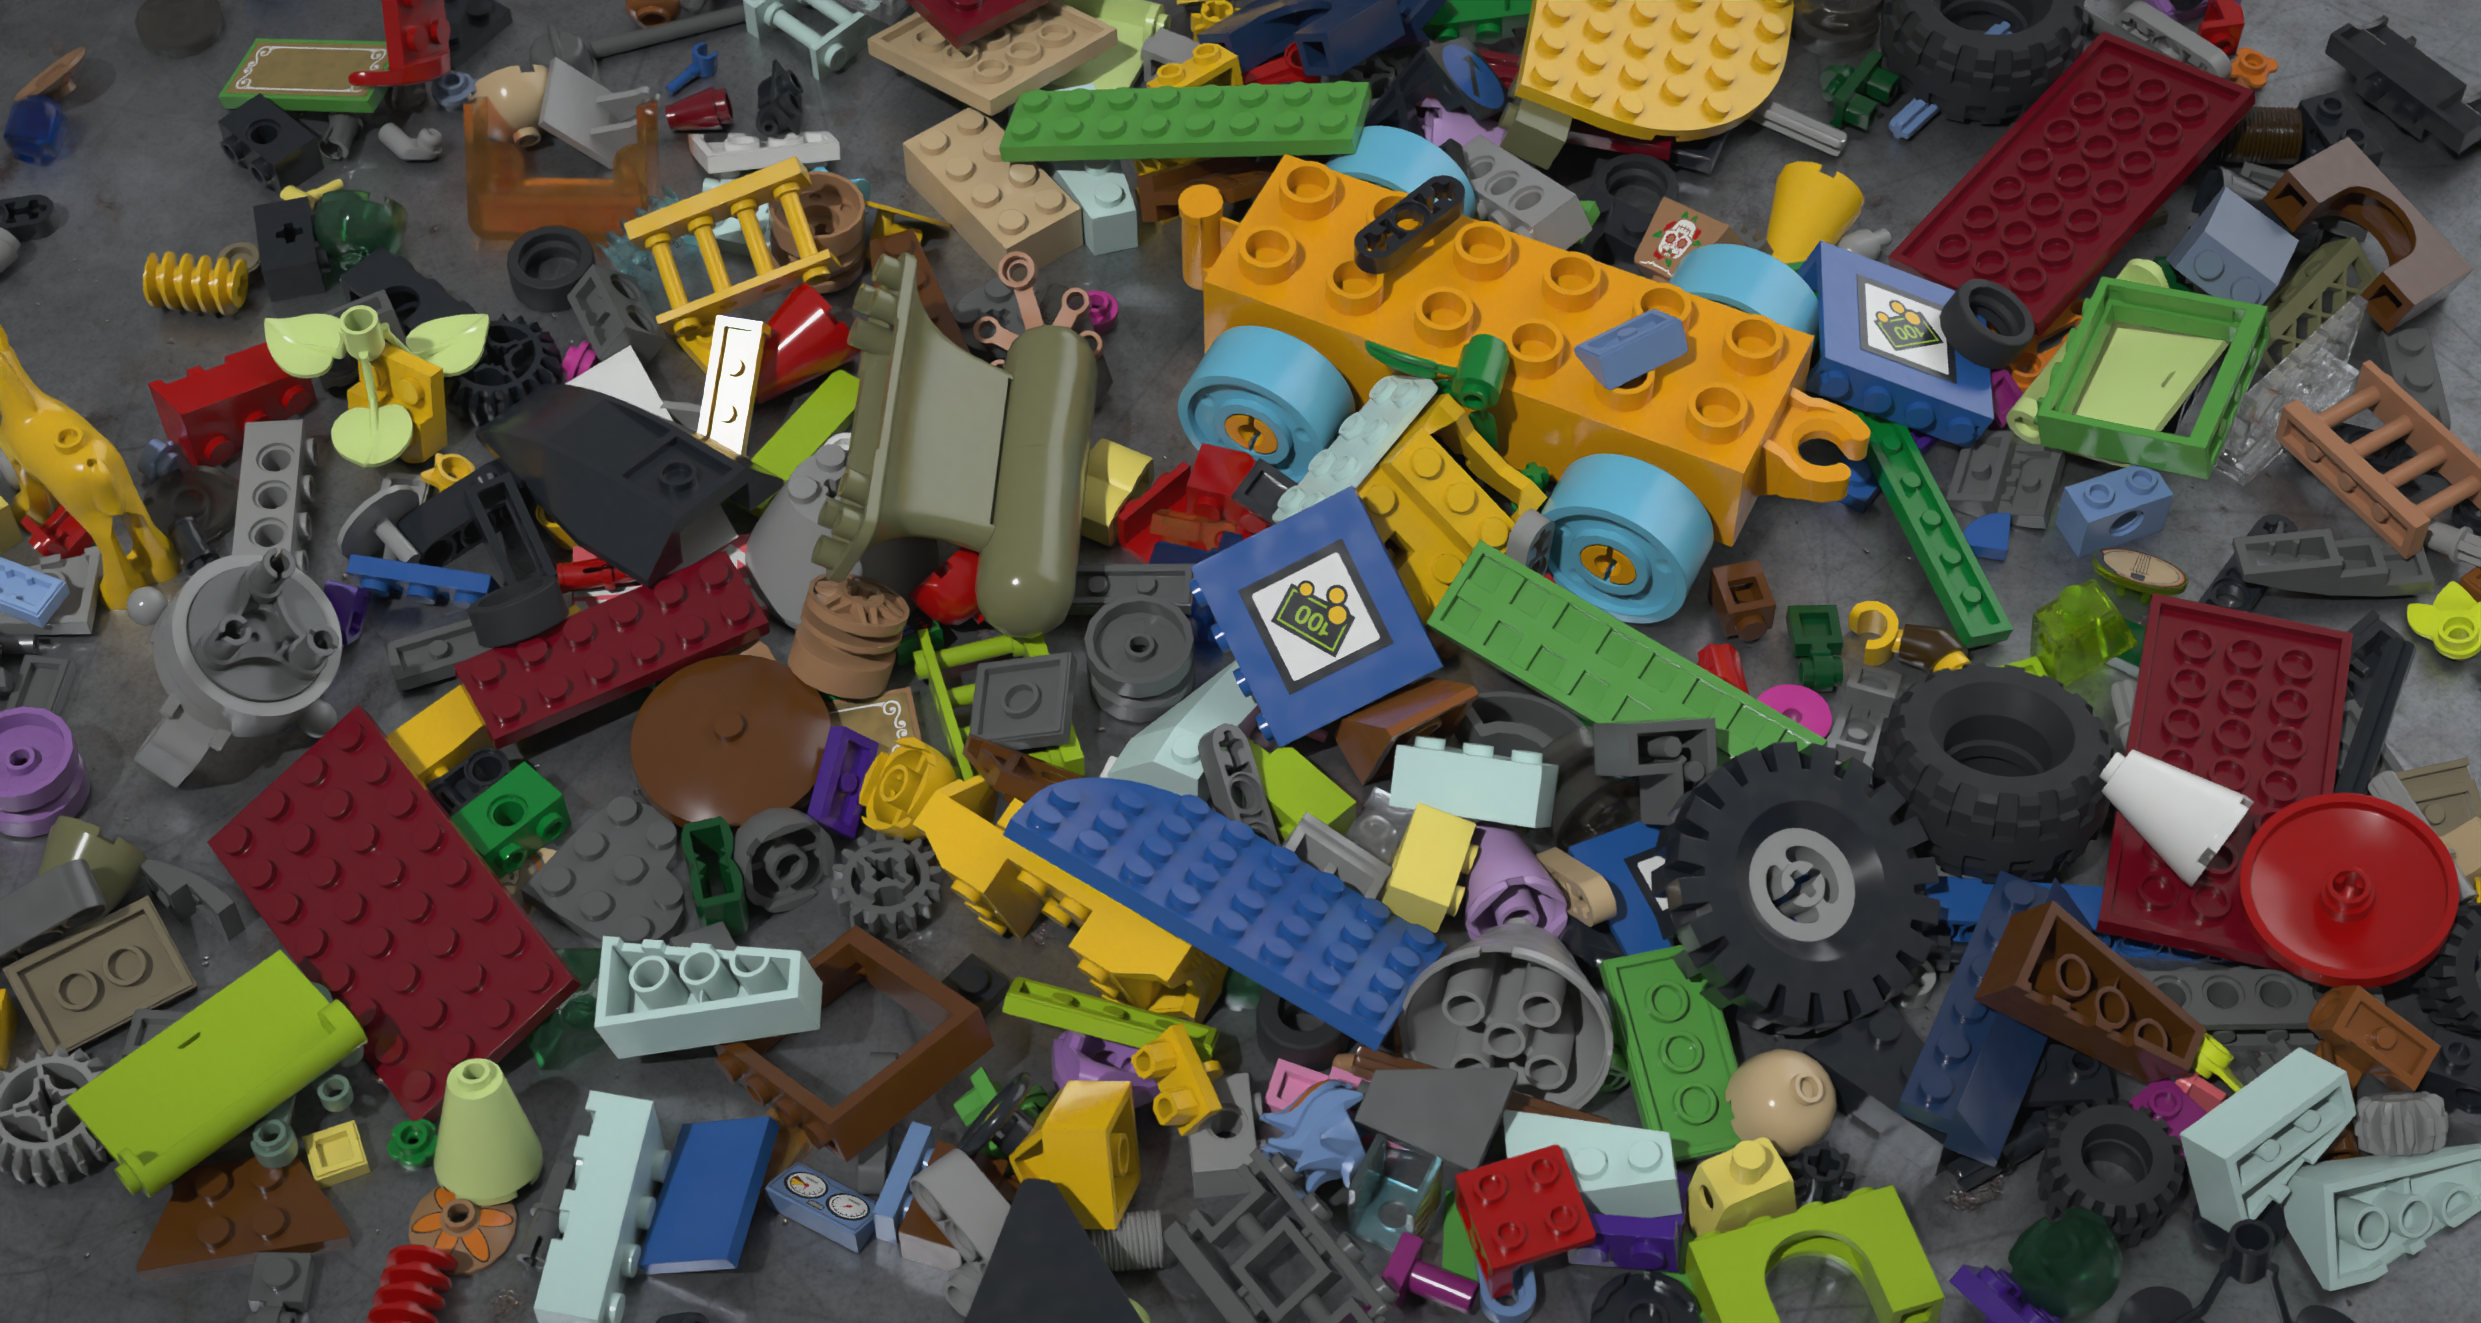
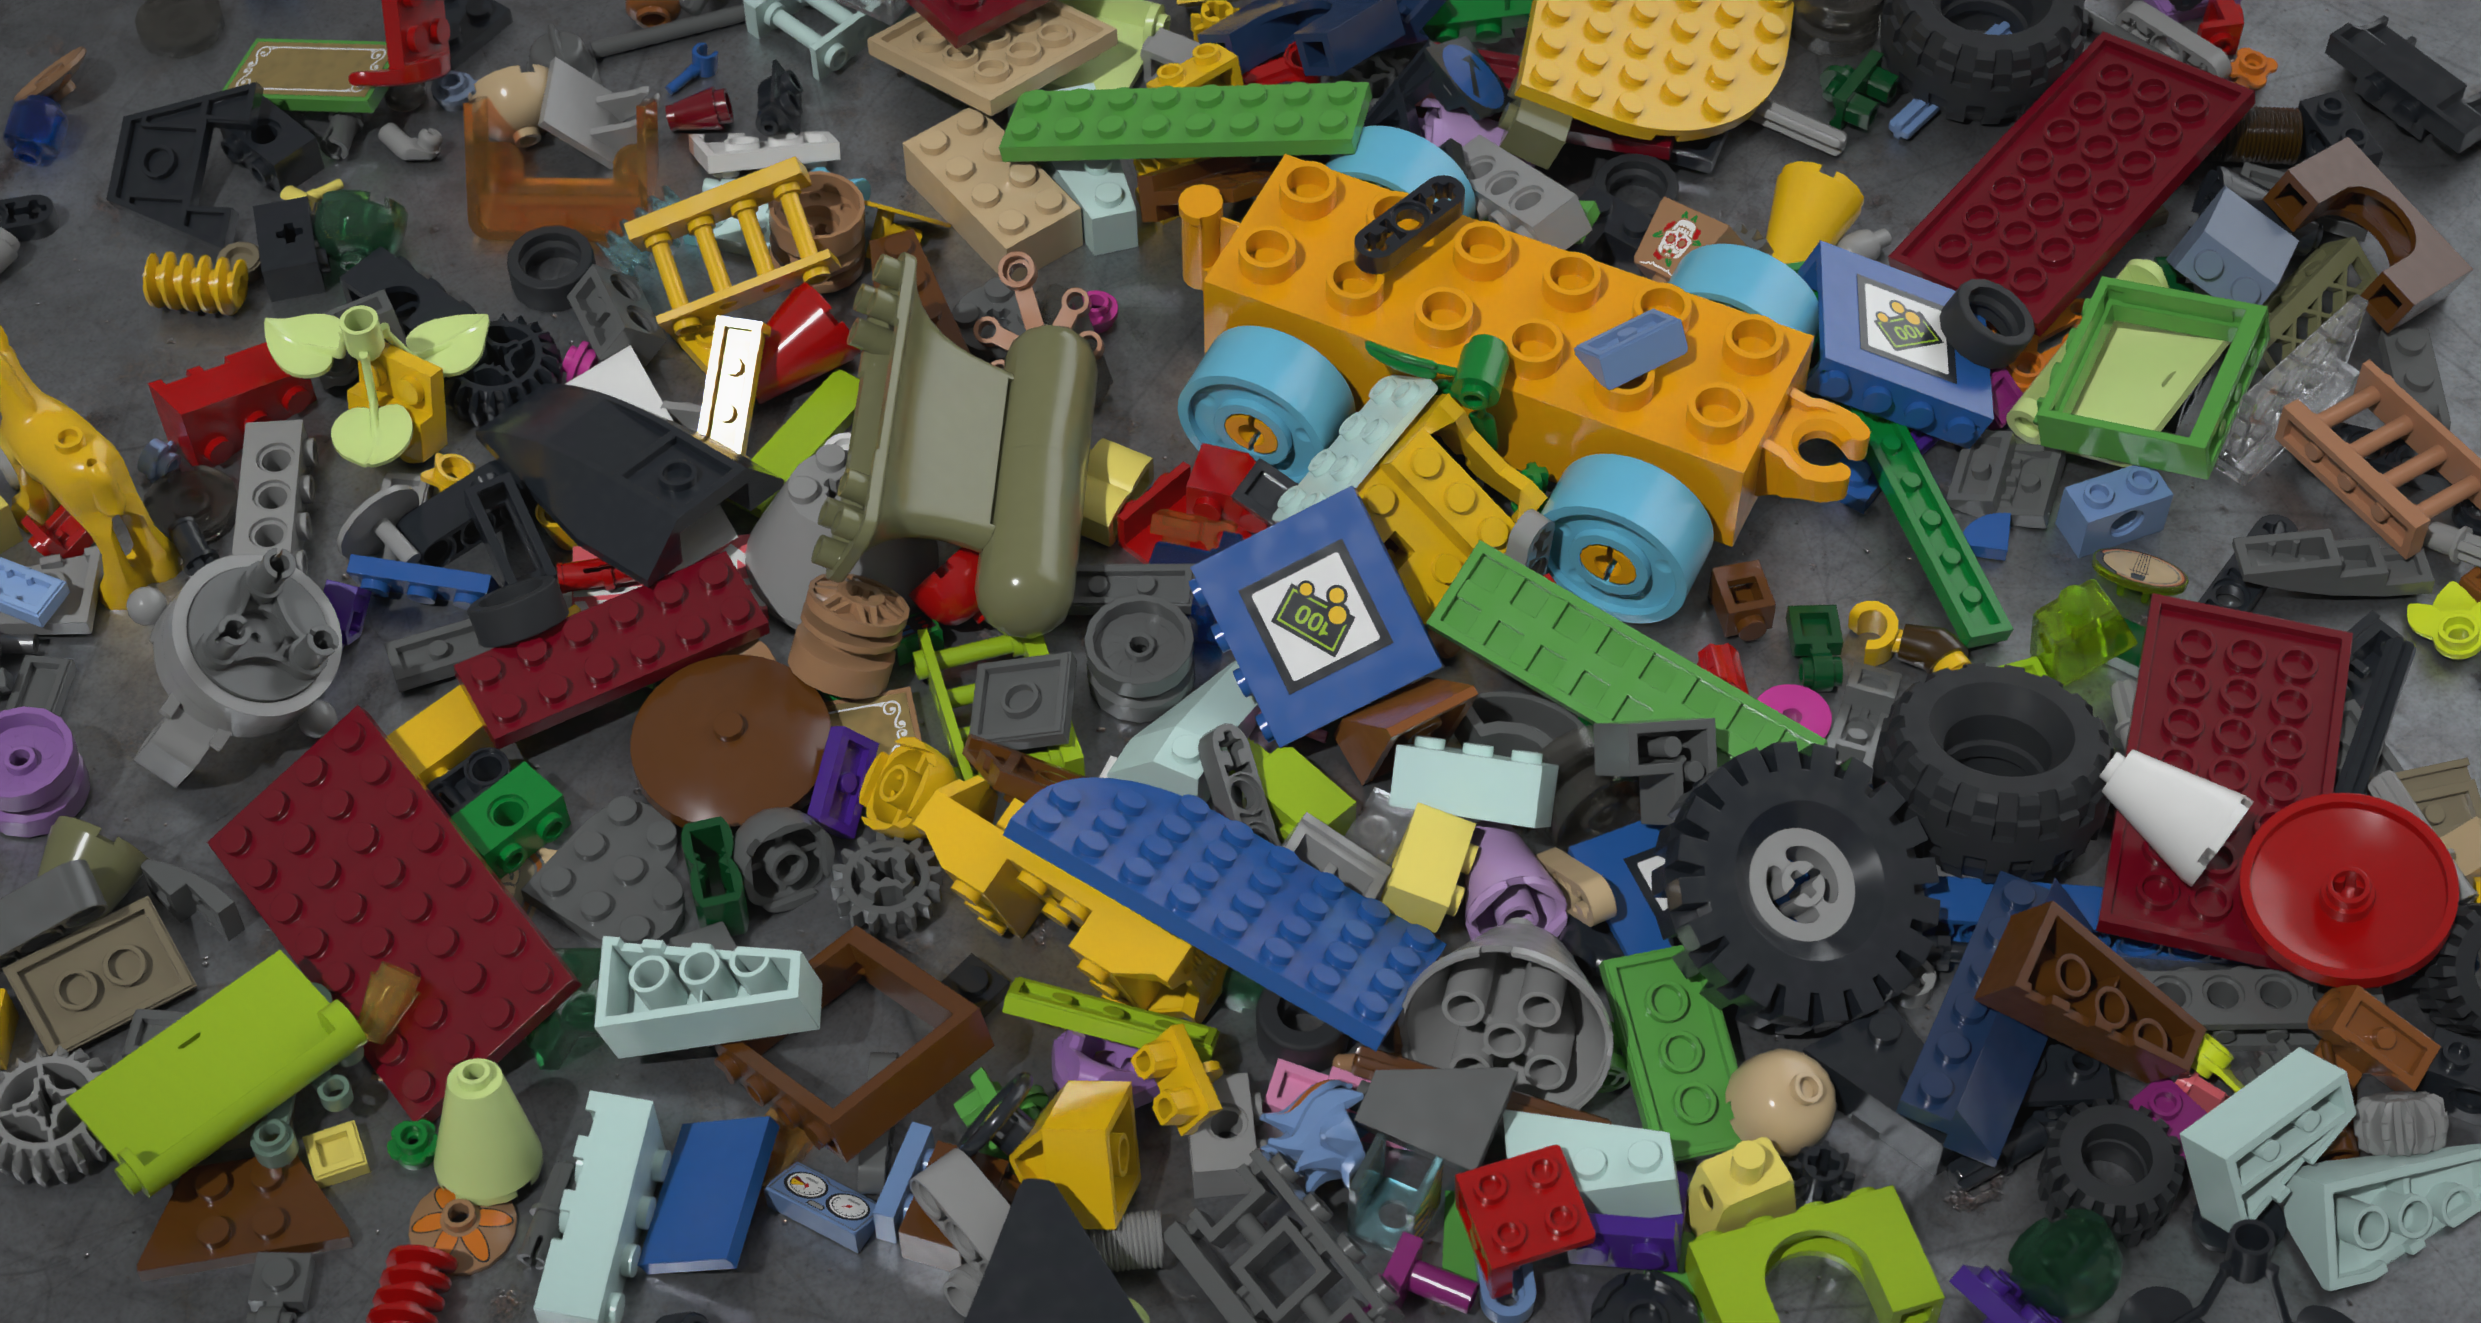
none -> black wing [106,82,264,251]
none -> clear yellow cone [358,961,421,1045]

